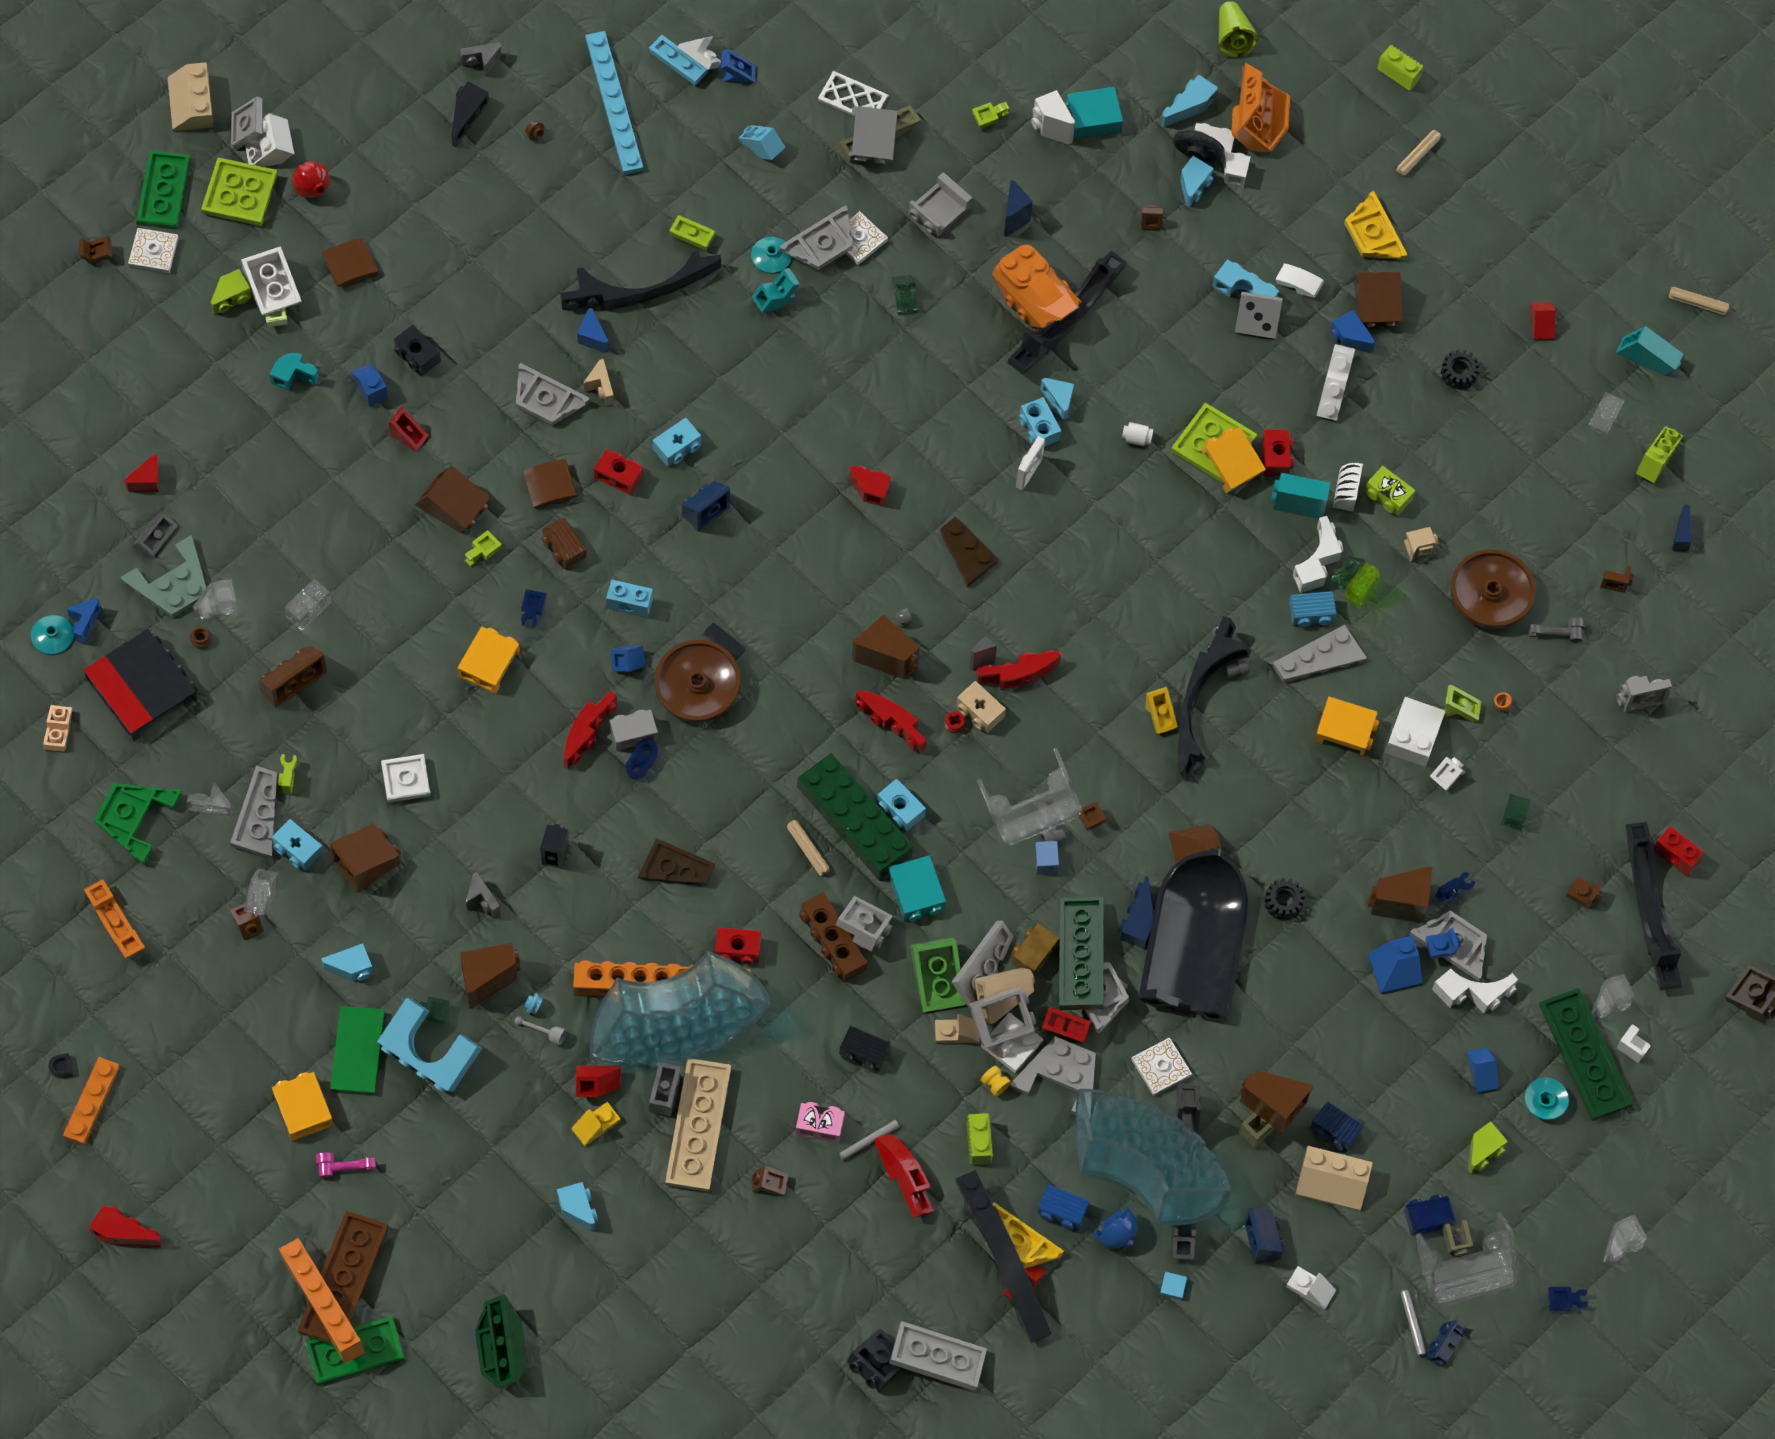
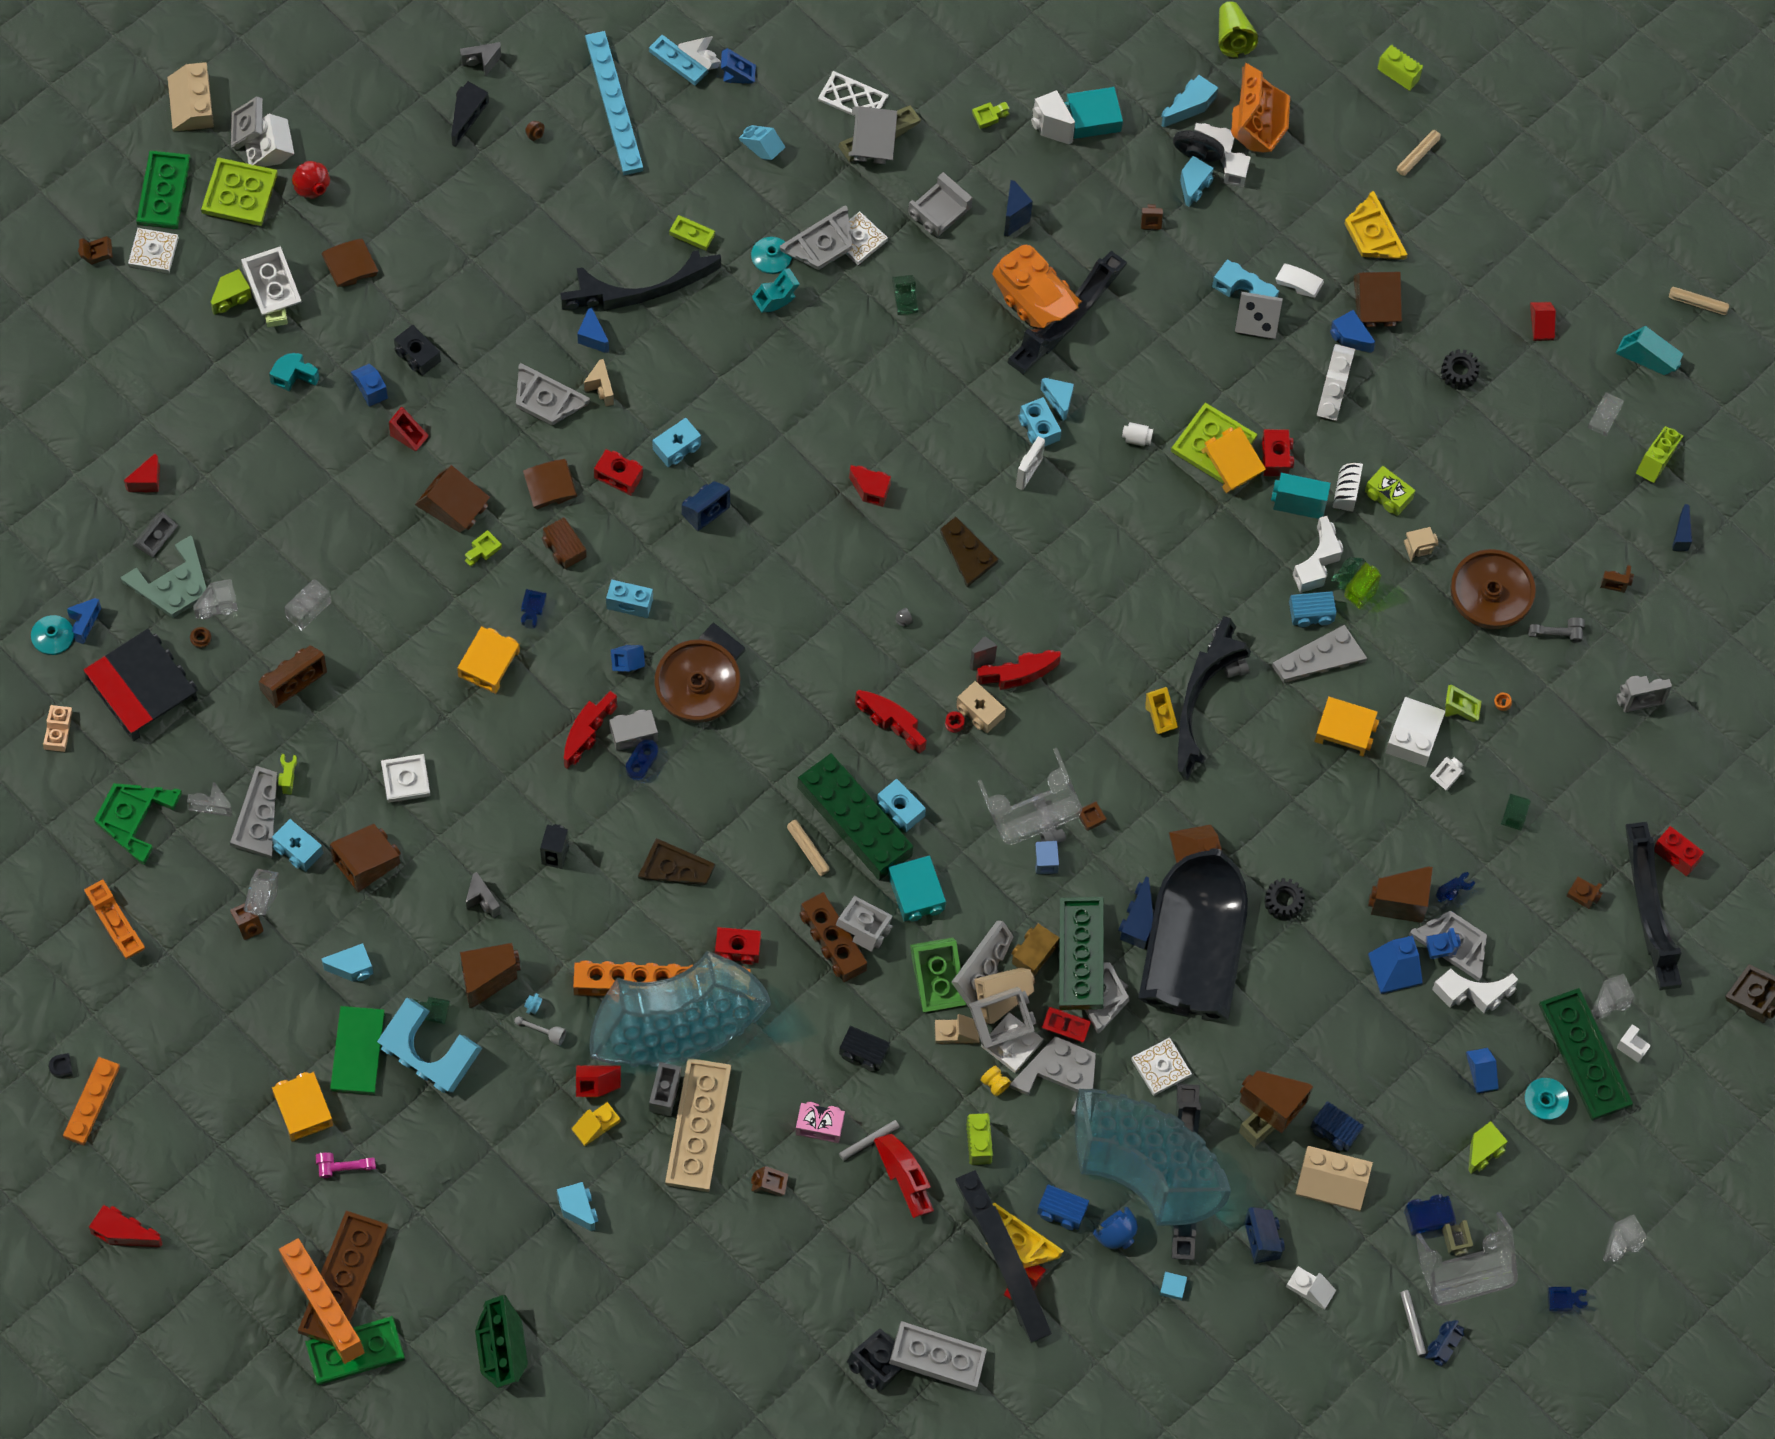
reddish brown slope [852,614,920,679] -> none

